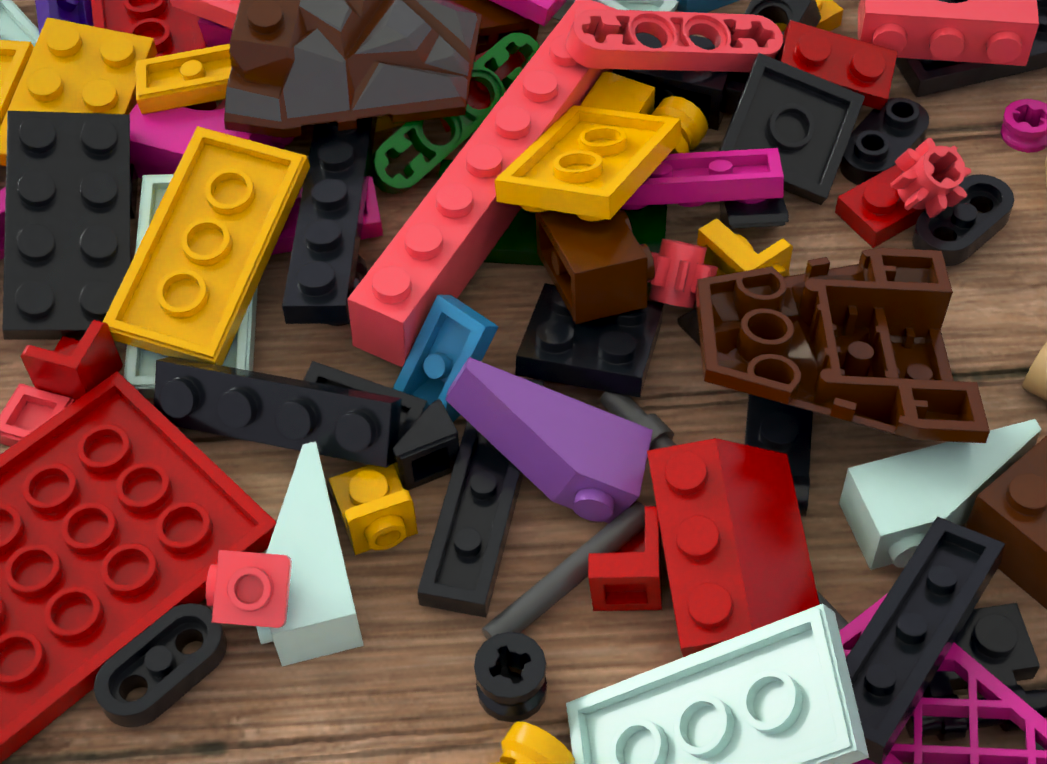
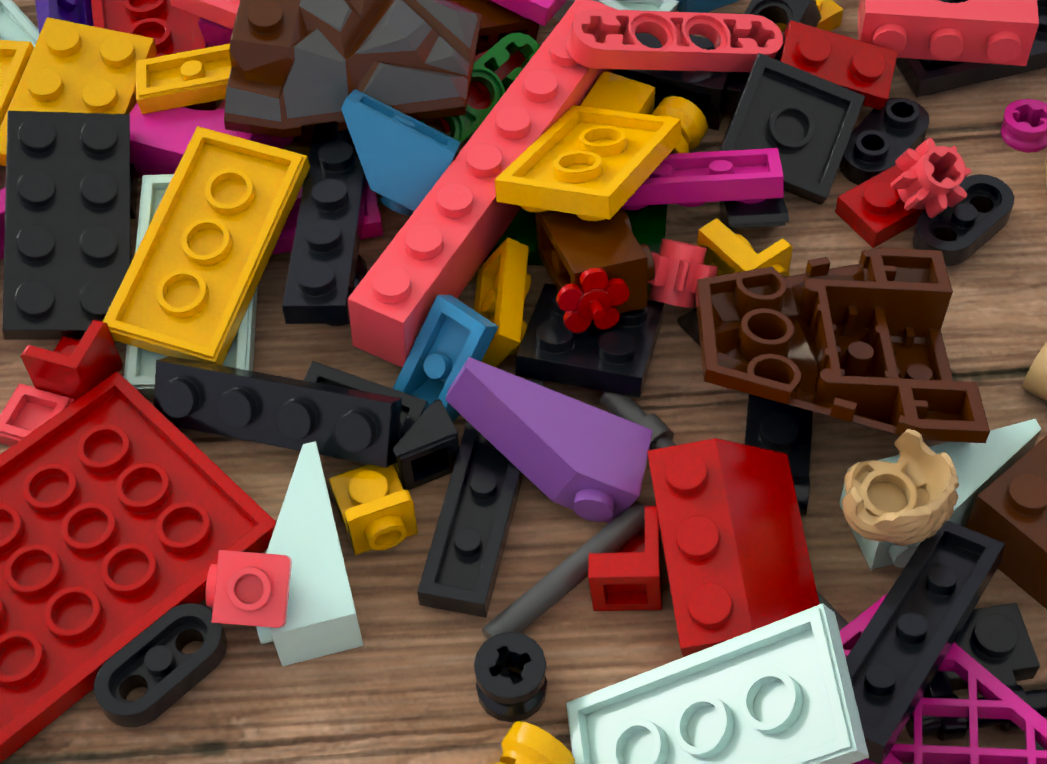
none -> dark azure slope [341,89,461,216]
none -> yellow plate [474,237,531,367]
none -> red plant [556,268,630,333]
none -> tan hair [842,429,959,546]

